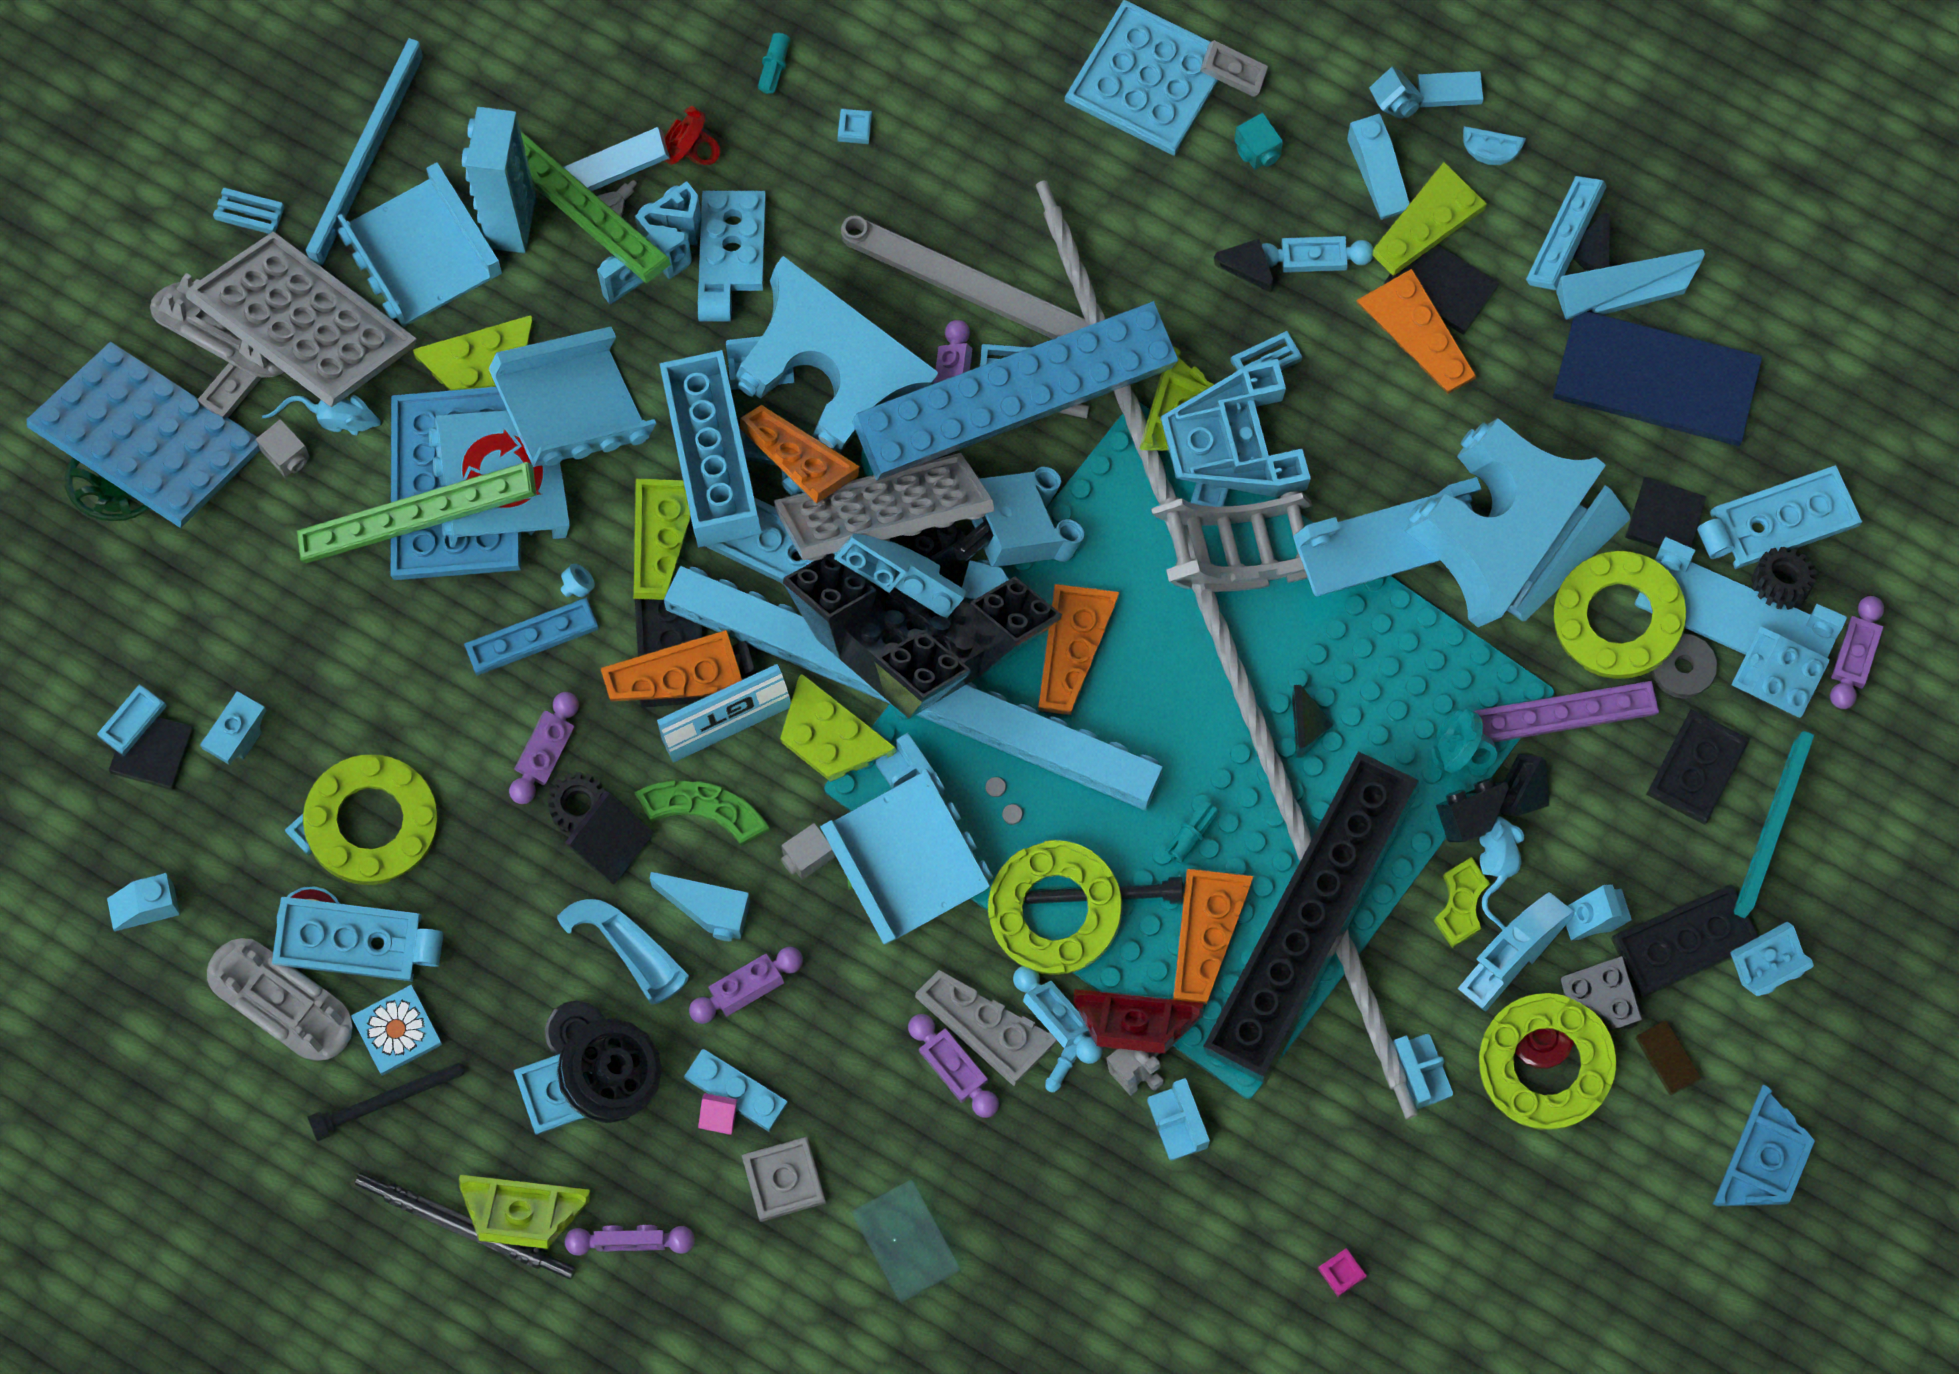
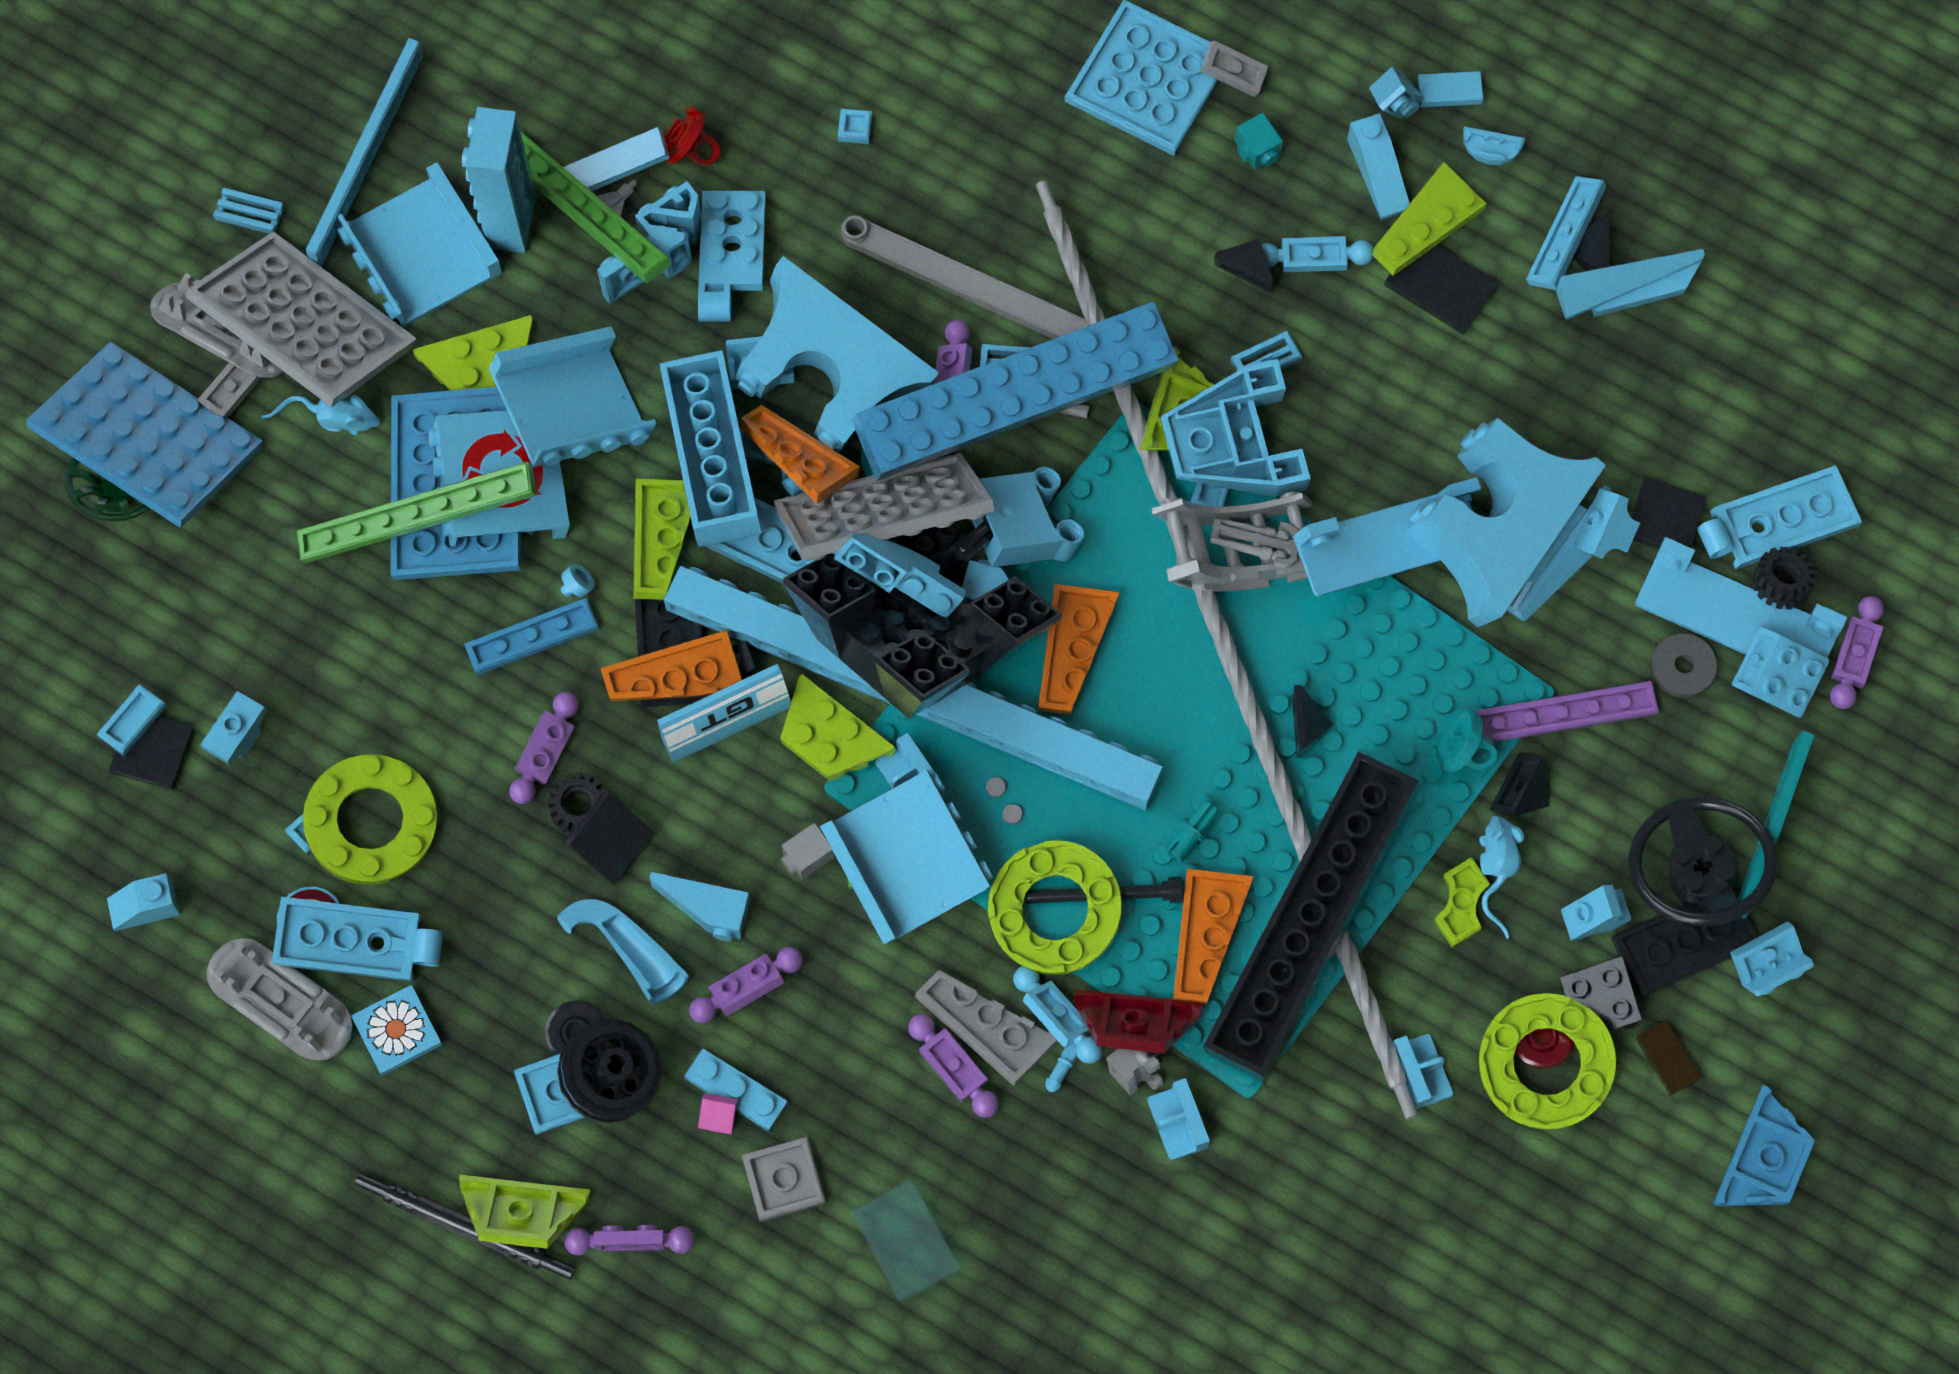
light grey brick [256,419,310,477] -> none
black piece [307,1063,466,1142] -> none
bright green tile [634,780,770,846] -> none
teal axle [758,33,791,94] -> none
dark pink tile [1318,1248,1366,1297] -> none
orange wing [1356,269,1476,394] -> none
black slope [1436,778,1509,842] -> none
medium azure slope [1458,892,1575,1012] -> none
dark blue tile [1552,312,1762,446] -> none
lime plate [1554,551,1686,679] -> none
black tile [1646,709,1750,825] -> none
none -> light grey piece [1210,517,1300,569]
none -> medium azure brick [1574,488,1640,559]
none -> black piece [1628,797,1778,926]

